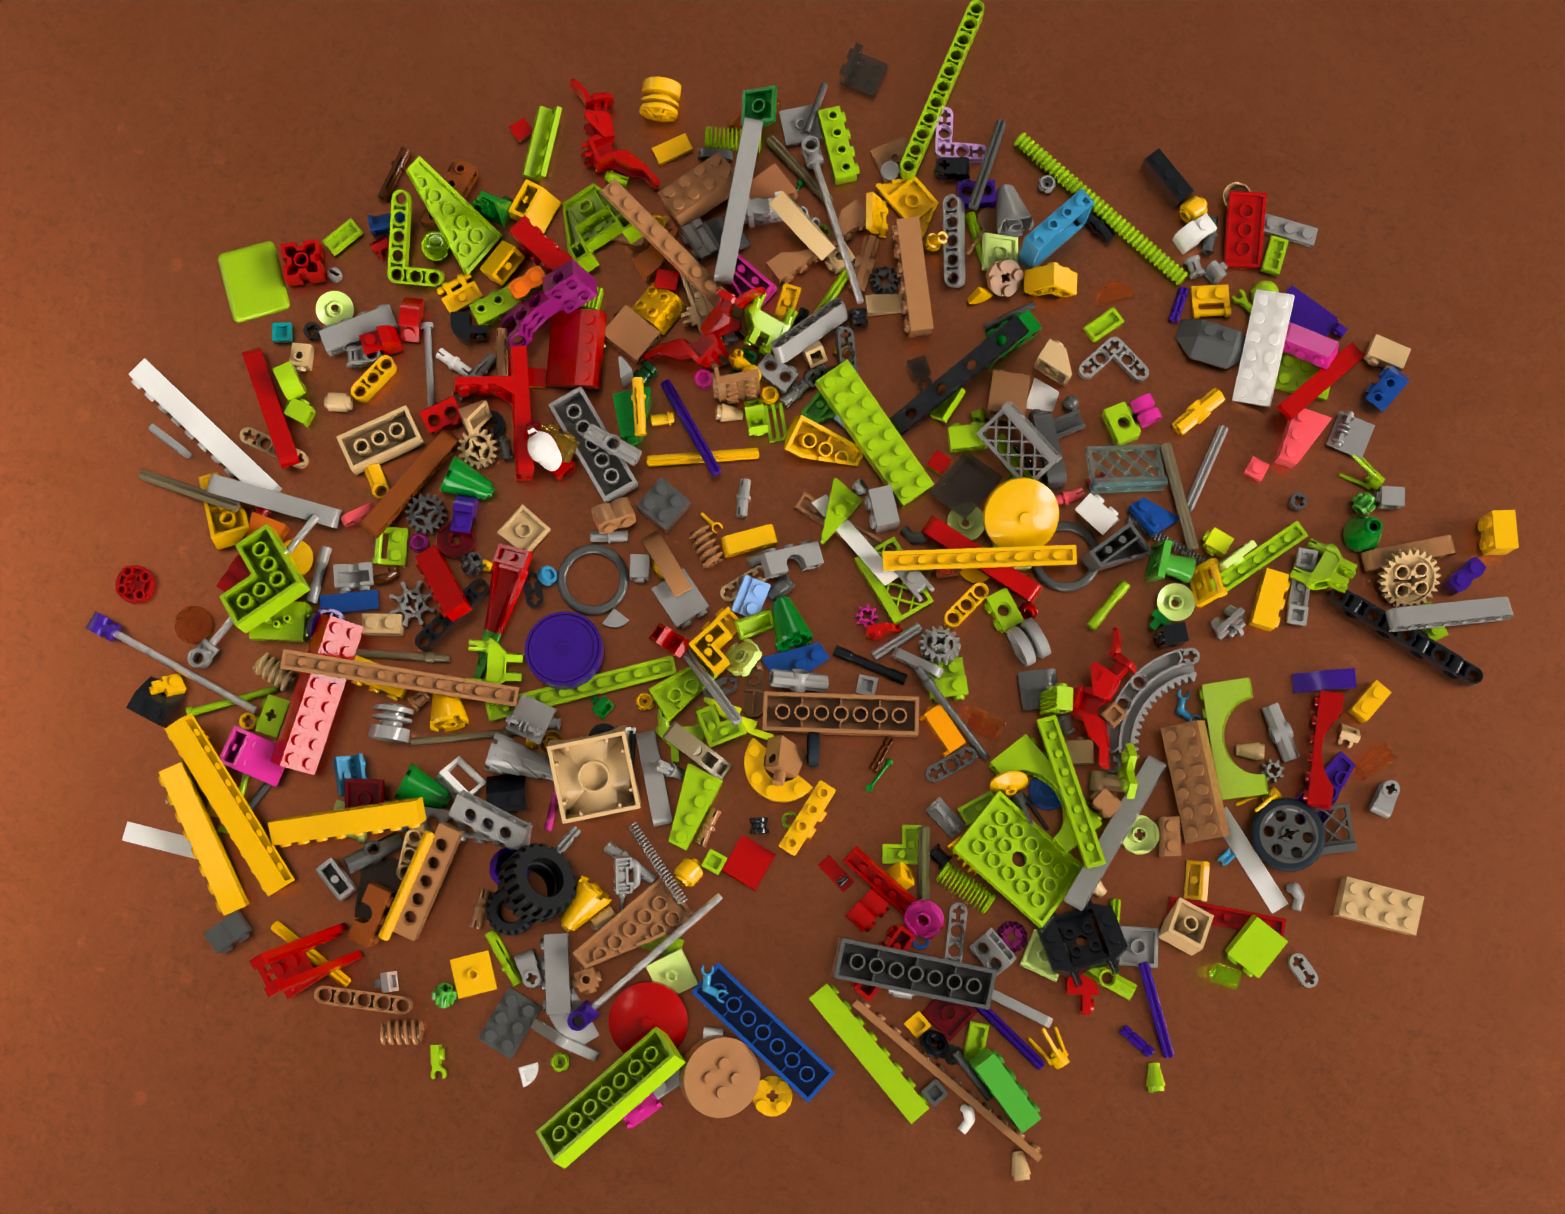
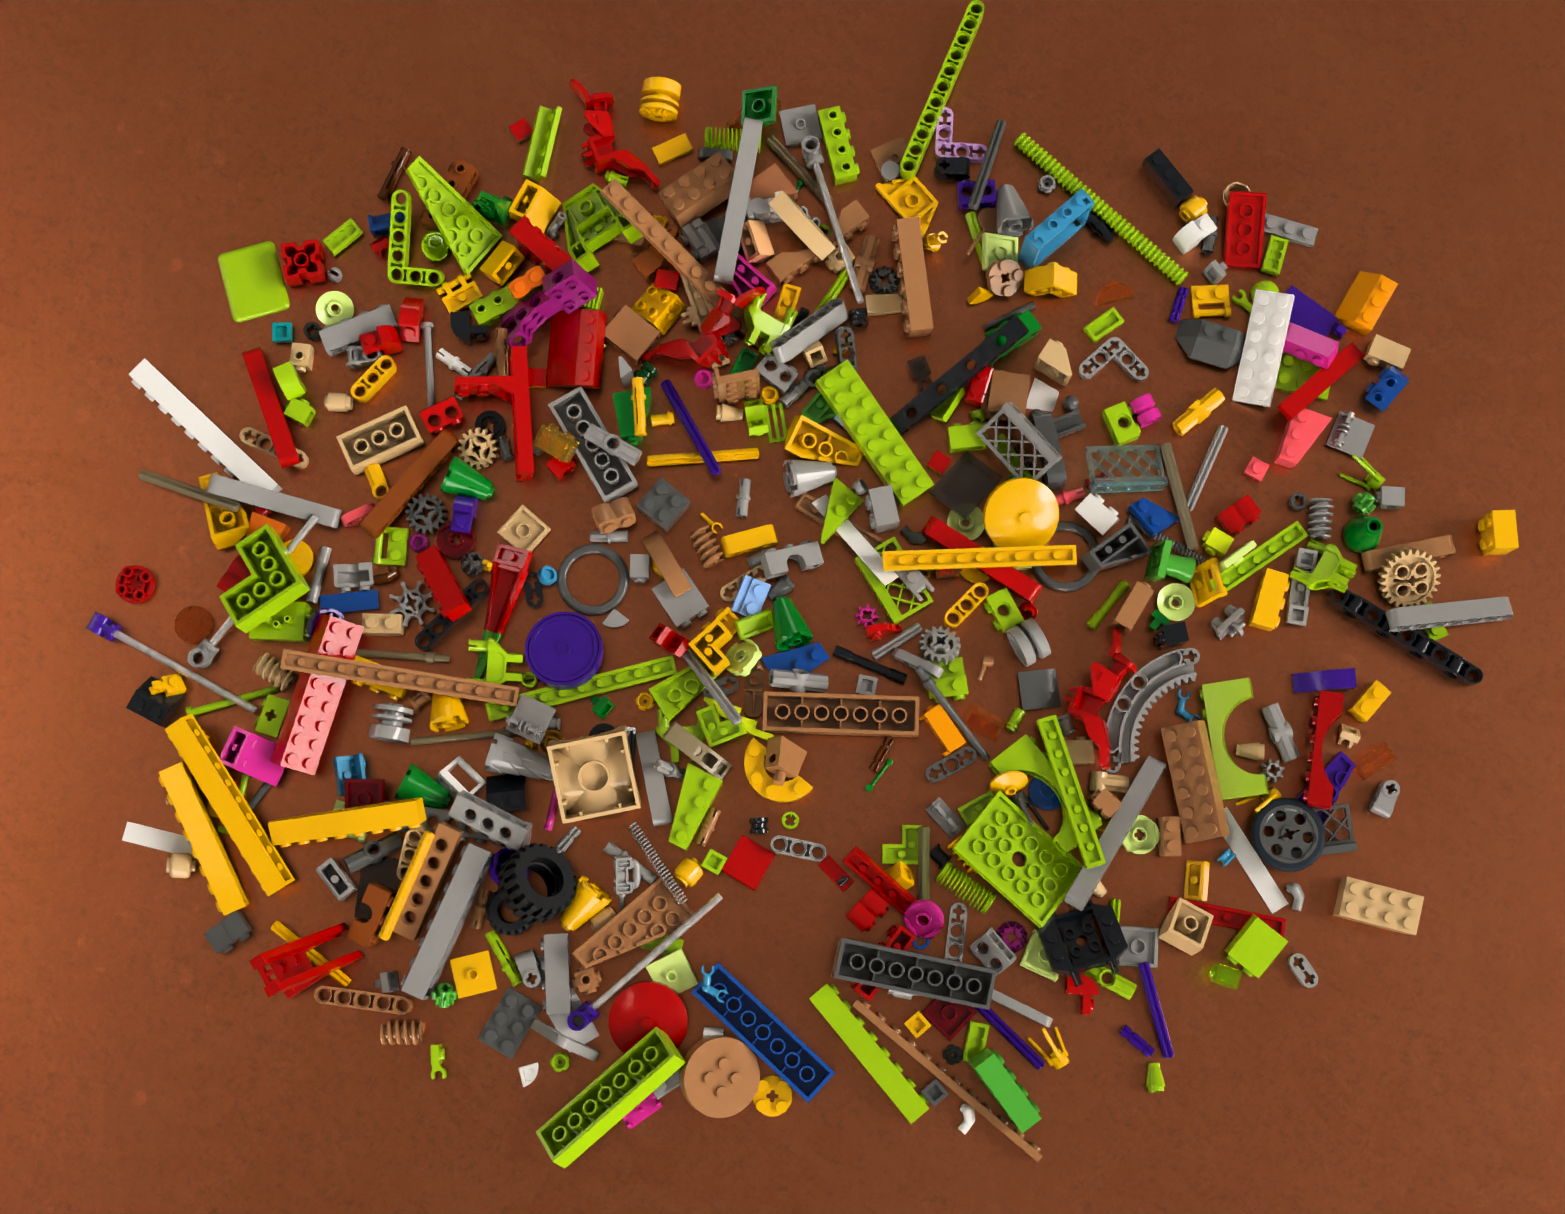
light grey tile [149,423,193,459] -> none
yellow bush [239,712,257,731] -> none
tan slope [458,400,492,435] -> none
white hair [526,420,562,471] -> none
yellow arm [729,349,761,379] -> none
yellow bracket [779,780,836,856] -> none
dark grey bar [803,82,828,134] -> none
black bush [807,732,820,767] -> none
clear smoke bracket [839,43,888,97] -> none
yellow plate [866,192,888,238] -> none
black gear [920,1030,949,1060] -> none
light grey beam [943,194,966,288] -> none
dark grey bar [952,1049,993,1101] -> none
tan cone [1011,1151,1031,1182] -> none
lime brick [1039,683,1073,716] -> none
medium nougat tile [1100,701,1127,729] -> none
lime plate [1117,743,1138,799] -> none
light grey bush [1184,255,1206,279] -> none
dark purple brick [1442,557,1486,596] -> none
none -> tan head [166,853,196,879]
none -> light grey brick [401,843,494,1000]
none -> lime hinge [521,672,537,688]
none -> light grey arm [547,212,566,239]
none -> light nougat brick [740,220,775,263]
none -> light grey beam [771,835,826,862]
none -> light grey cone [783,459,837,497]
none -> red brick [963,363,993,409]
none -> medium nougat hand [977,655,994,681]
none -> lime pin [1005,707,1026,733]
none -> medium nougat brick [1109,581,1154,636]
none -> red brick [1215,494,1262,536]
none -> light grey piece [1307,498,1334,539]
none -> light orange slope [1334,271,1398,337]

